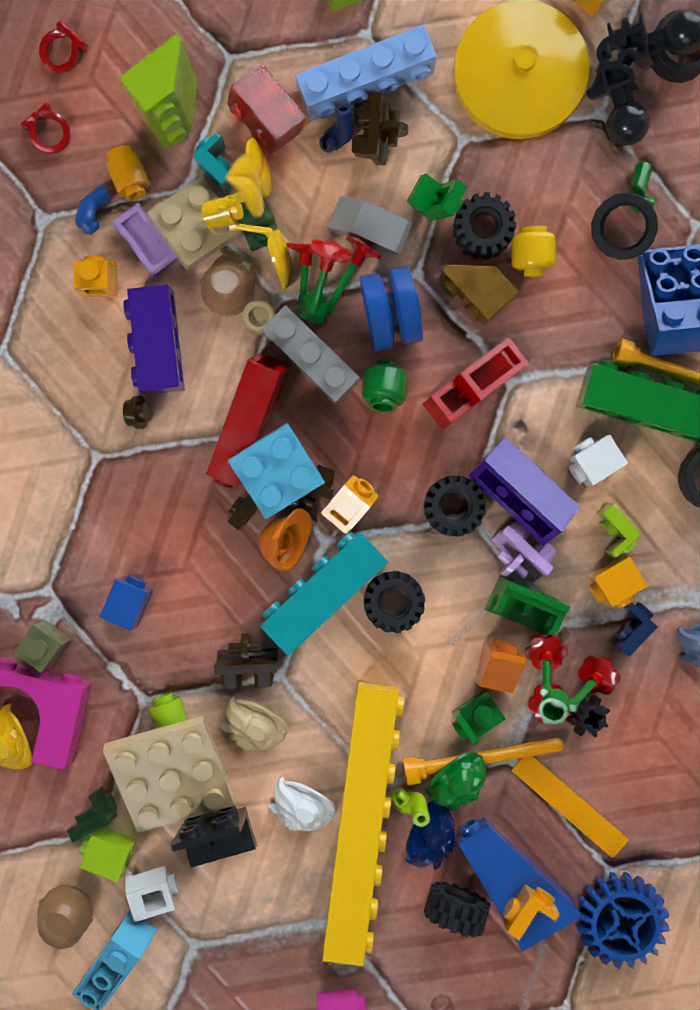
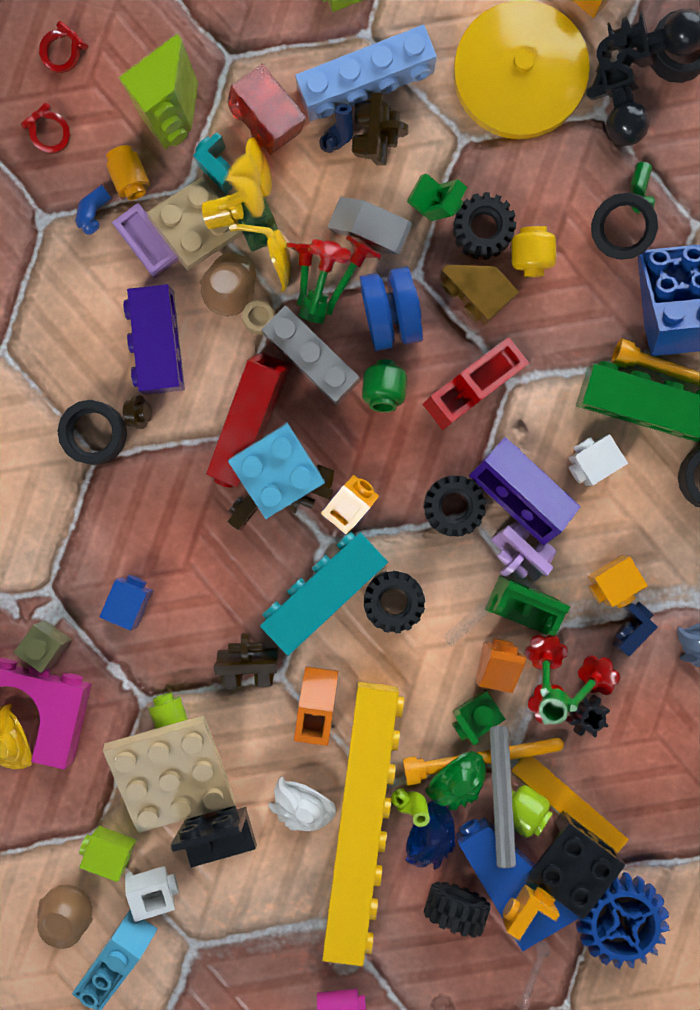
clear green bracket [66,786,117,843] -> none
light orange brick [73,255,117,297] -> none
tan hat [220,696,289,750] -> none
orange hat [259,508,312,572] -> none
lime bracket [596,504,642,558] -> none
none -> black tyre [57,400,127,465]
none -> orange slope [294,666,339,746]
none -> light grey axle [490,726,516,868]
none -> lime head [512,785,553,838]
none -> black bracket [528,811,626,919]

